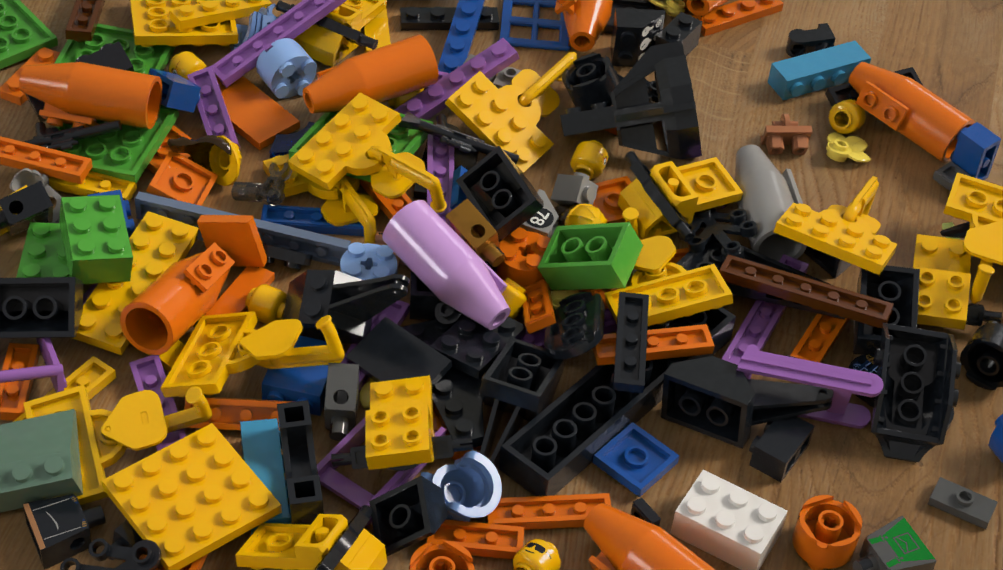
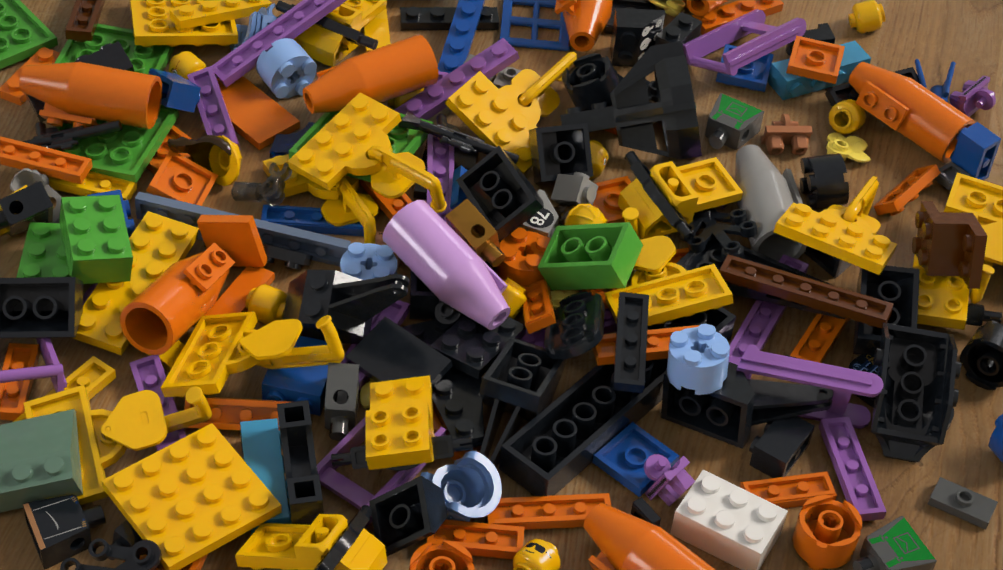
none -> black slope [529,123,593,183]
none -> medium lavender hips [644,454,695,507]
none -> light blue brick [667,323,730,395]
none -> medium lavender piece [683,9,806,76]
none -> dark grey torso [705,93,764,150]
none -> blue plate [716,44,774,92]
none -> orange tile [739,471,837,508]
none -> orange tile [786,35,845,84]
none -> black brick [800,153,849,210]
none -> medium lavender plate [819,416,886,521]
none -> yellow head [848,0,886,34]
none -> orange plate [873,164,940,216]
none -> reddish brown bracket [912,201,987,289]
none -> blue plant [915,59,956,102]
none -> medium lavender hips [950,76,996,117]

